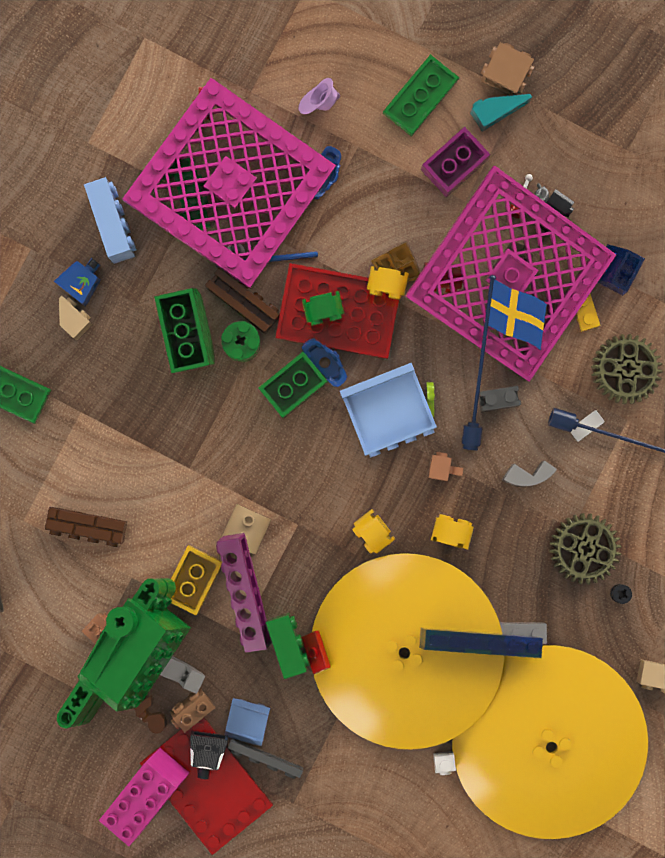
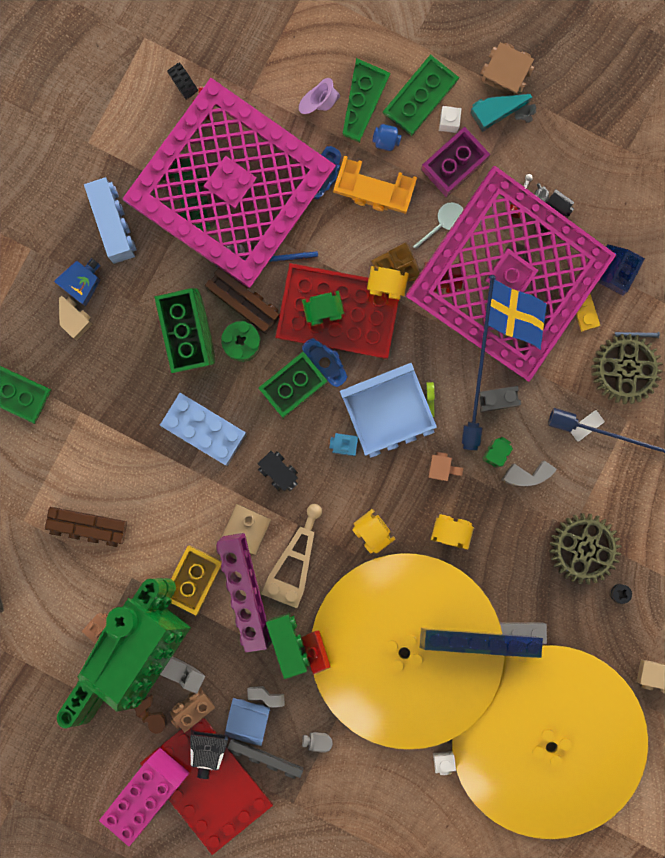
none -> light blue brick [160,393,247,466]
none -> black tyre [167,62,198,99]
none -> light grey piece [247,686,285,708]
none -> black brick [257,450,299,492]
none -> tan plate [261,504,322,608]
none -> light grey arm [302,732,333,752]
none -> dark azure brick [329,433,358,456]
none -> light orange bracket [333,156,417,214]
none -> green wing [343,58,391,143]
none -> blue head [372,124,401,151]
none -> light aqua piece [413,202,464,249]
none -> white brick [439,106,462,133]
none -> green brick [482,437,513,468]
none -> dark grey plant [515,104,536,123]
none -> sand blue piece [615,332,660,339]

